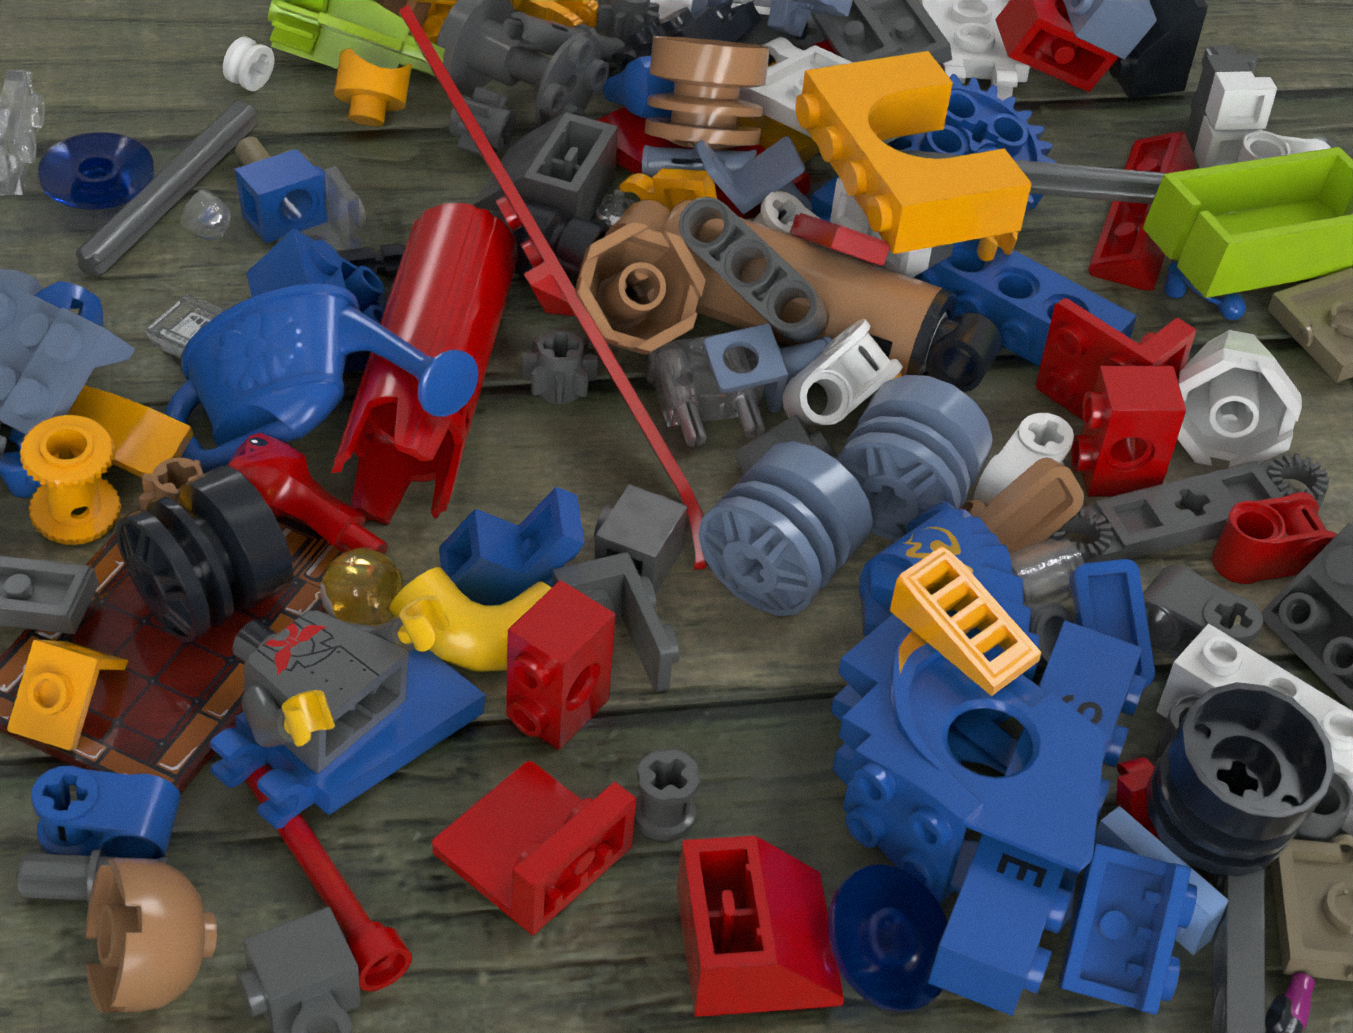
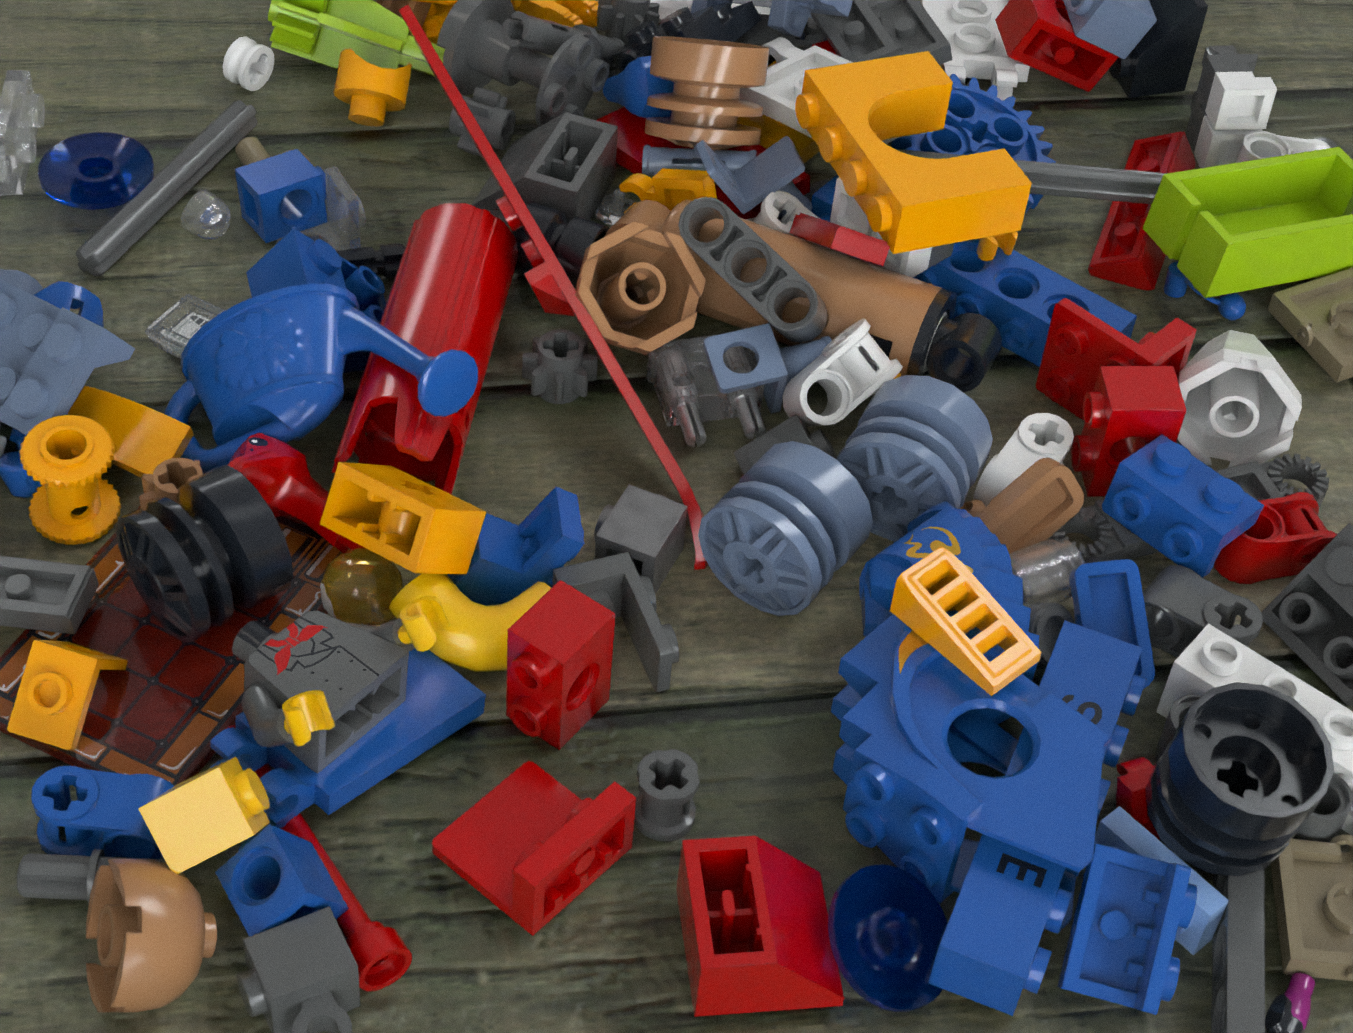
none -> yellow slope [138,757,270,874]
none -> blue brick [215,824,349,937]
none -> light orange brick [320,462,486,574]
none -> blue bracket [1102,434,1264,578]

